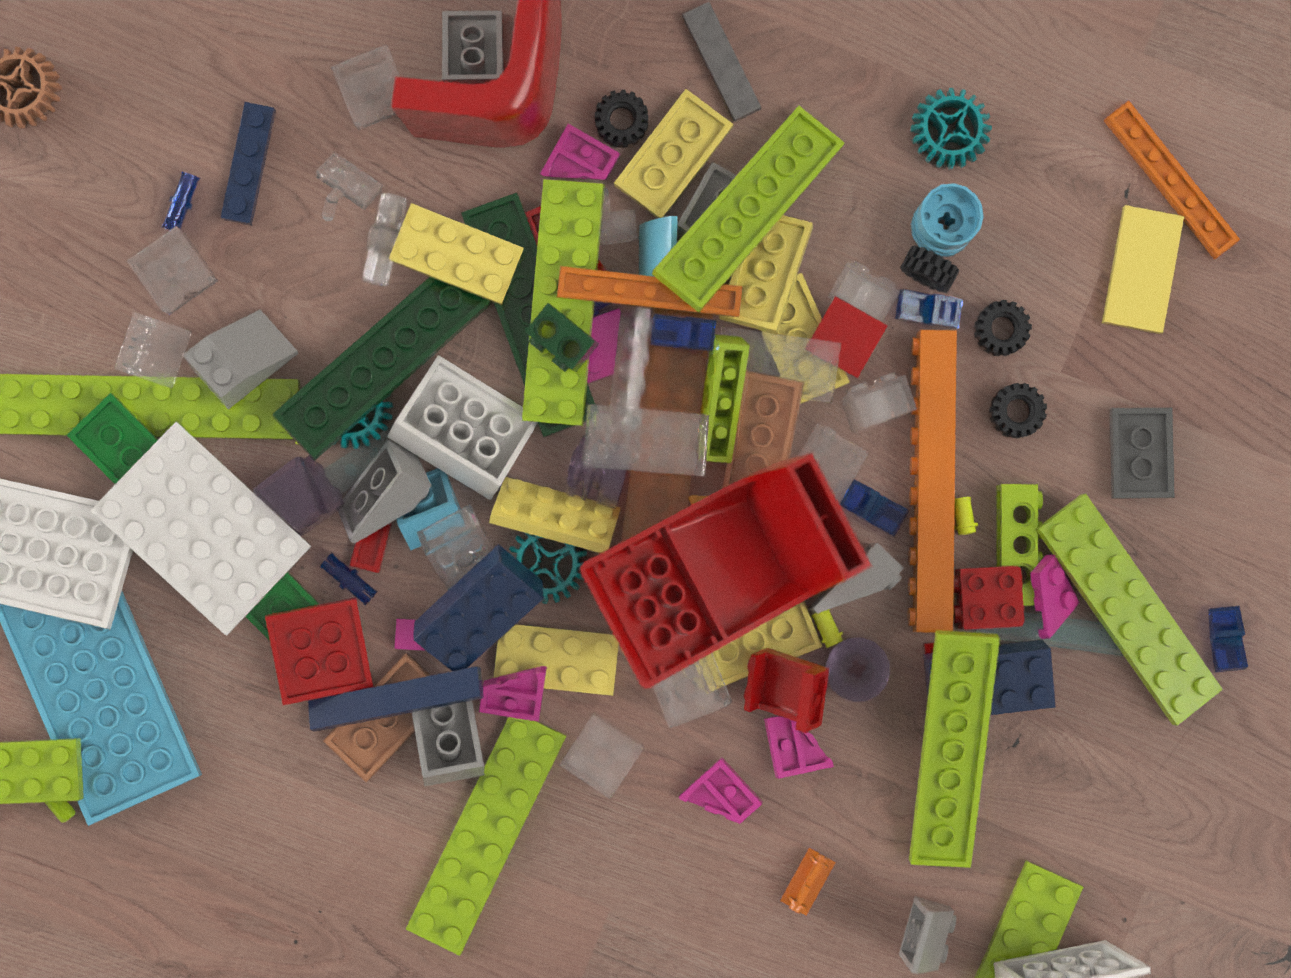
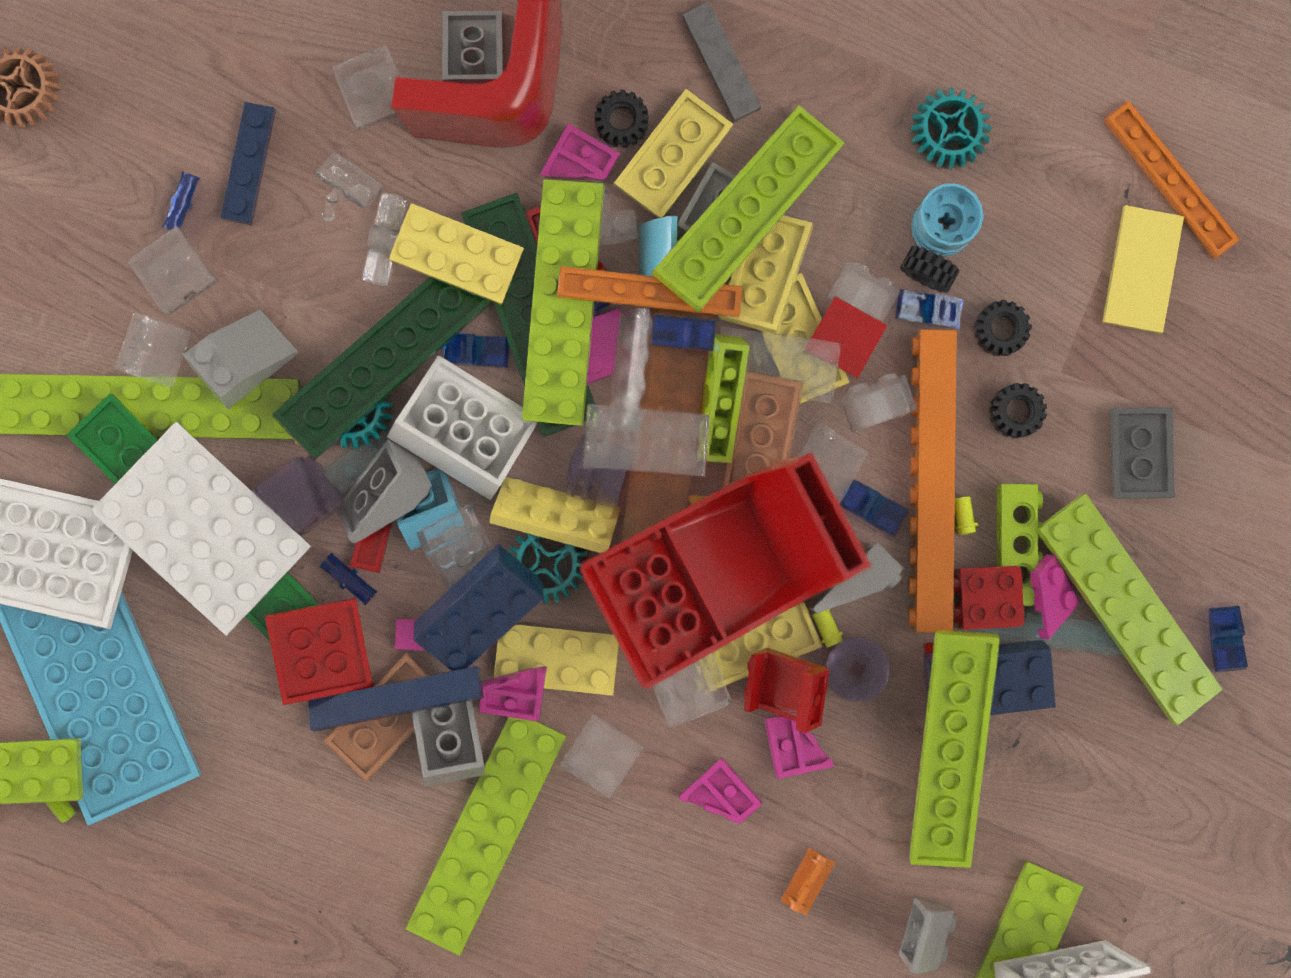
dark green brick [525,303,599,372] -> none
none -> clear blue slope [444,334,509,368]

